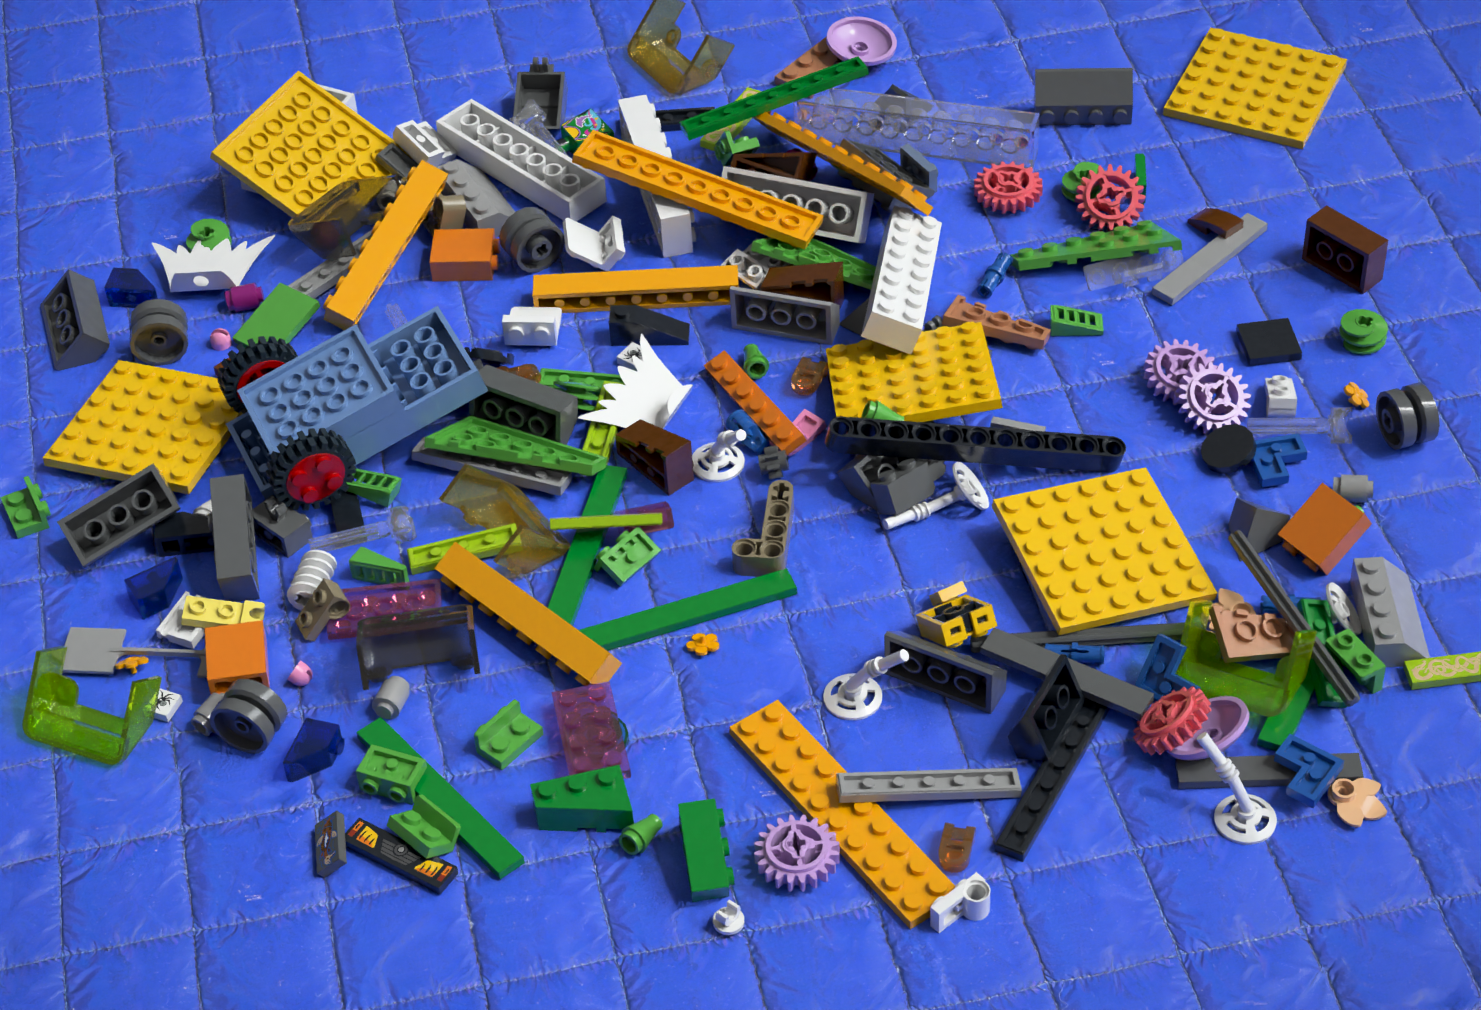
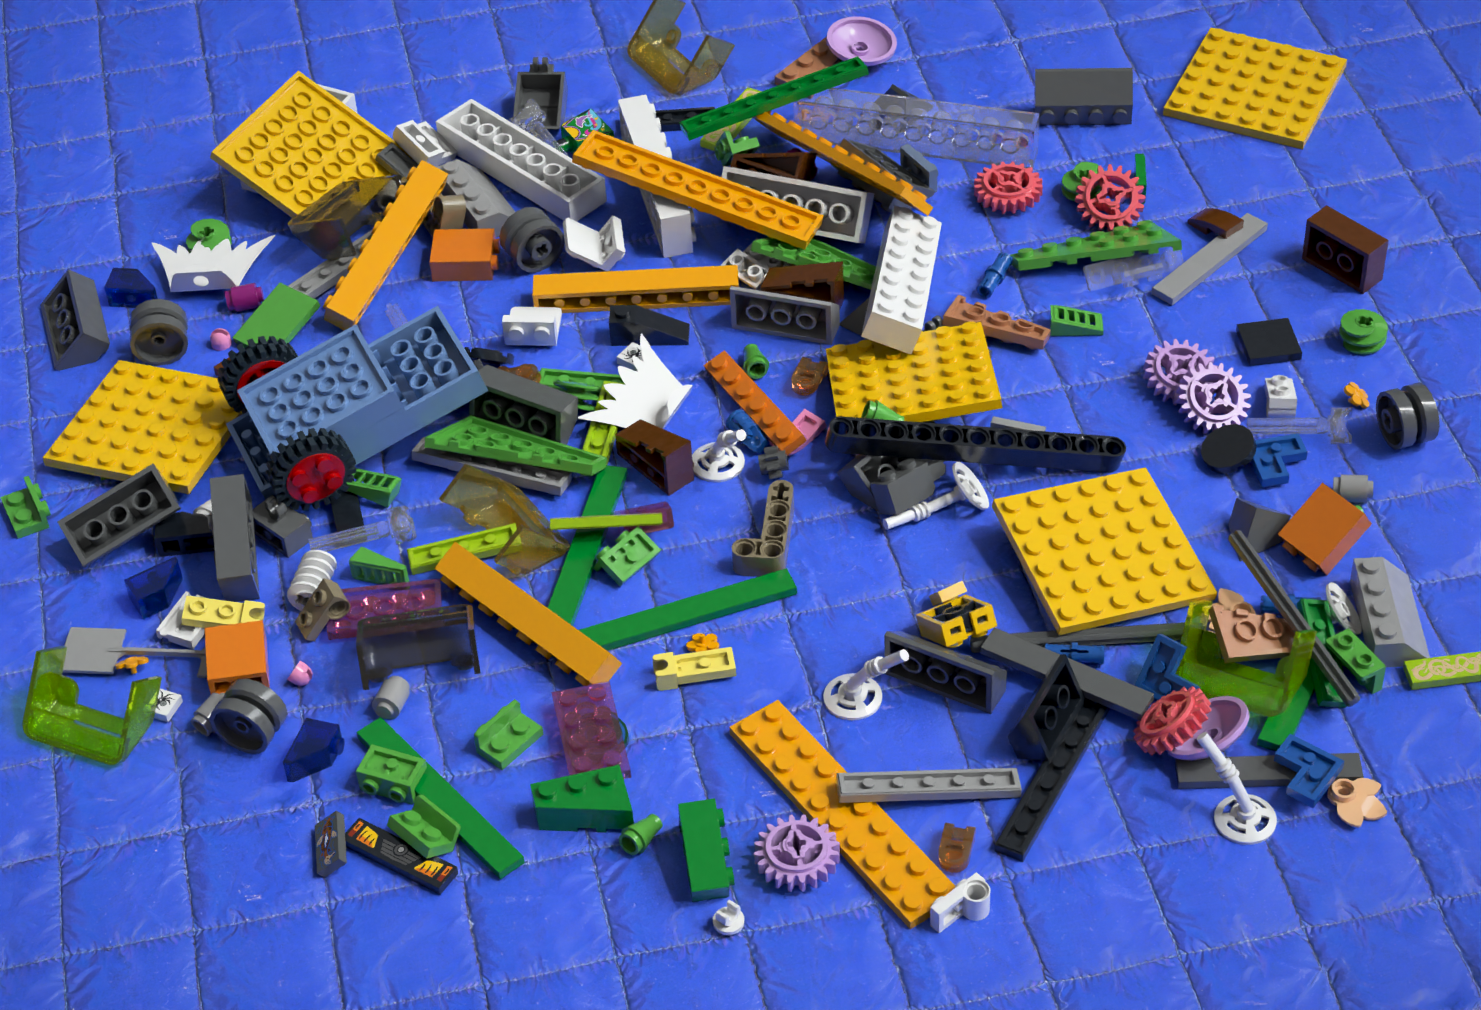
none -> light yellow plate [652,647,736,691]

